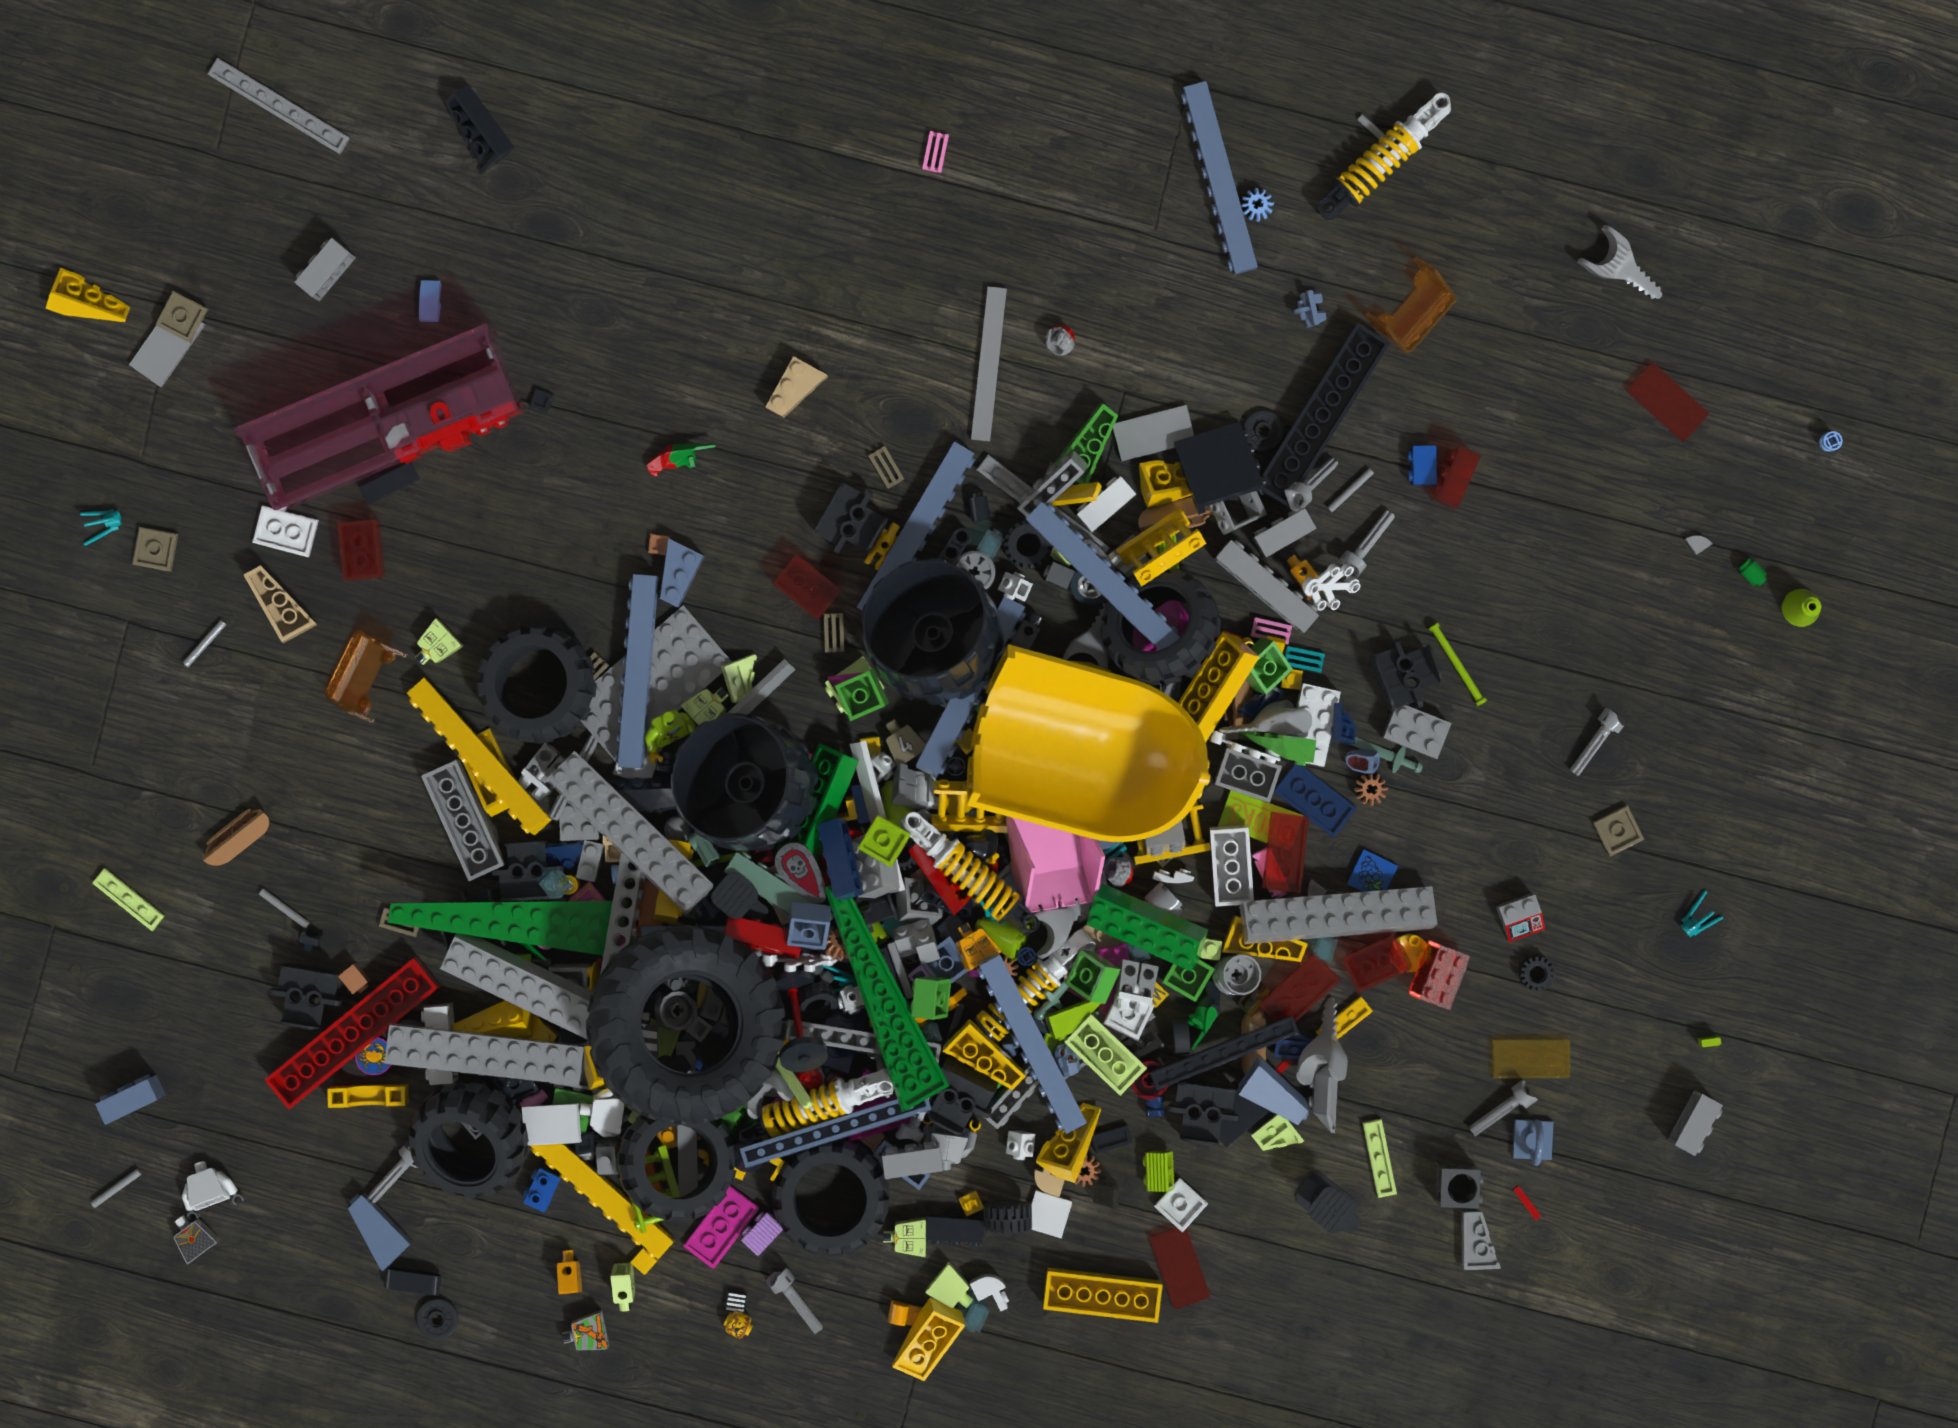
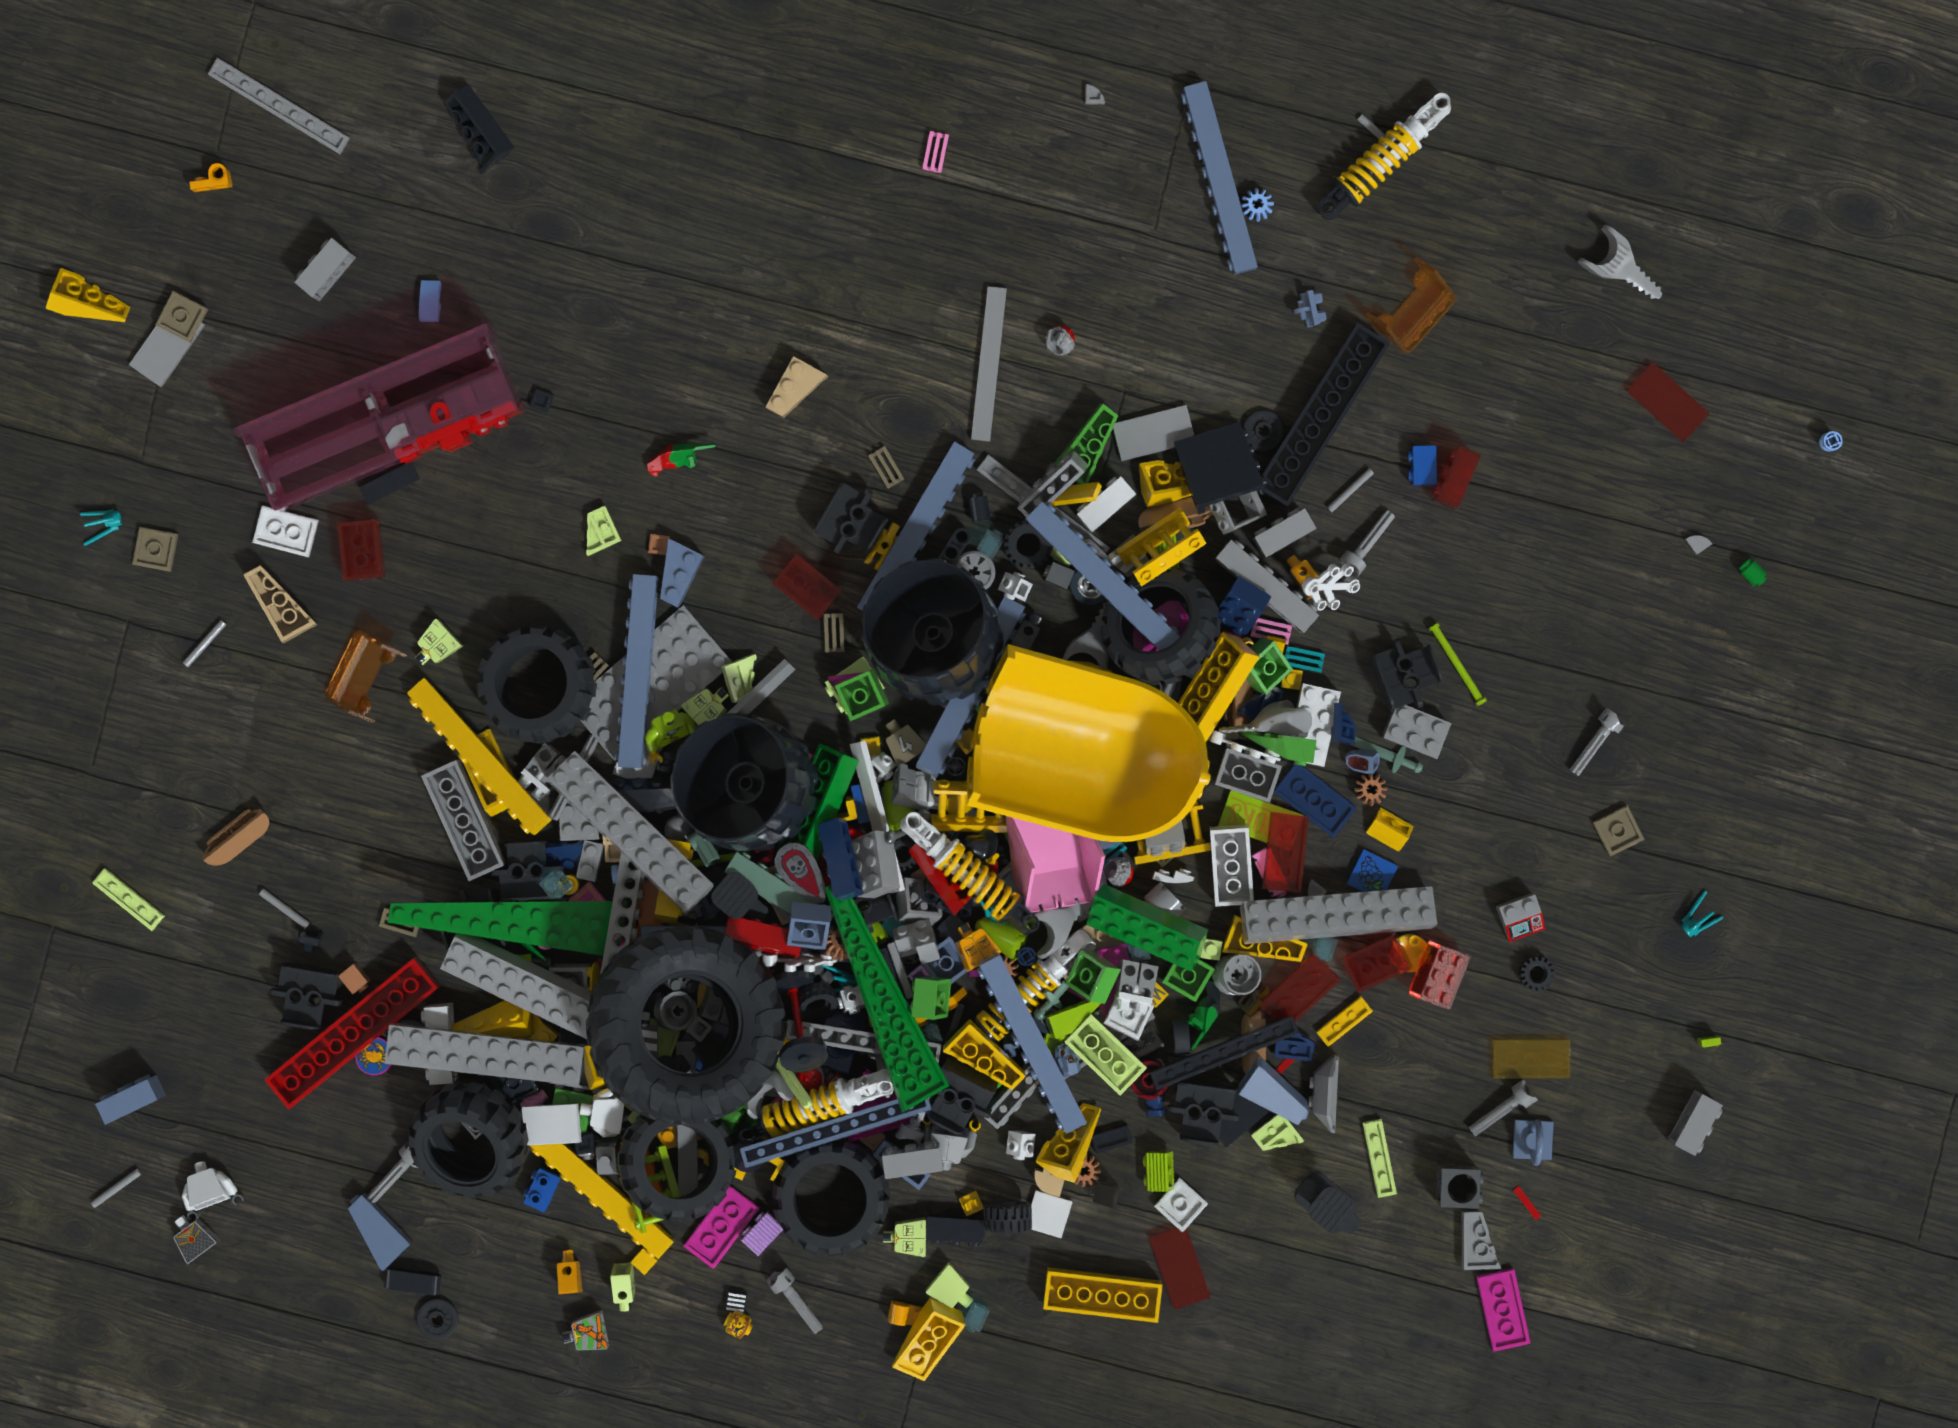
yellow arch [328,1084,409,1108] -> none
lime plate [857,815,911,868] -> none
white brick [970,1274,1009,1311] -> none
light grey piece [1285,457,1338,511] -> none
light grey animal [1296,998,1348,1085] -> none
lime cone [1782,589,1821,627] -> none
none -> light orange plate [189,163,233,192]
none -> yellowish green wing [586,506,622,556]
none -> light grey tile [1085,84,1105,105]
none -> dark blue brick [1217,576,1272,639]
none -> yellow panel [1366,808,1414,851]
none -> dark pink tile [1476,1268,1531,1352]

